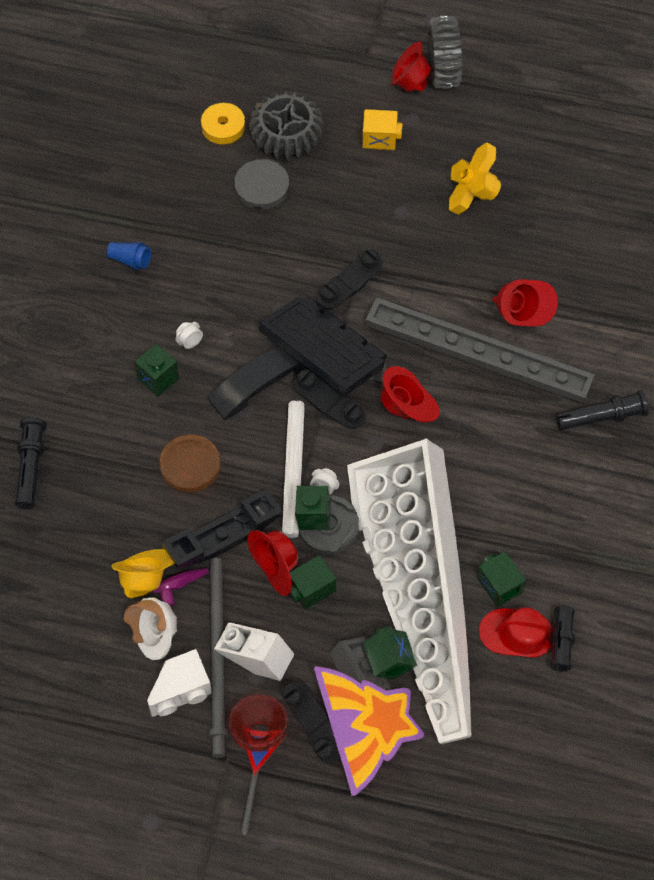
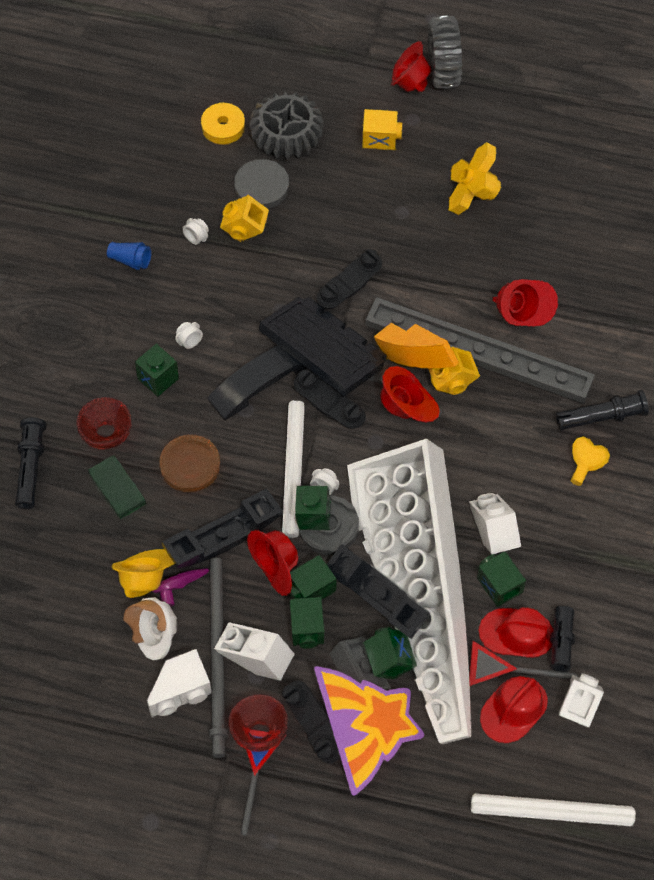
none -> clear red piece [77,397,132,449]
none -> clear green tile [88,455,146,519]
none -> white plate [183,218,209,245]
none -> yellow brick [220,195,269,242]
none -> dark green brick [290,597,324,649]
none -> black slope [327,544,430,639]
none -> light orange slope [374,323,459,368]
none -> yellow brick [428,347,480,395]
none -> white slope [469,493,521,554]
none -> piece [469,641,578,687]
none -> white axle [471,794,635,826]
none -> red piece [480,676,548,743]
none -> white bracket [559,673,604,727]
none -> yellow rock [571,436,610,486]

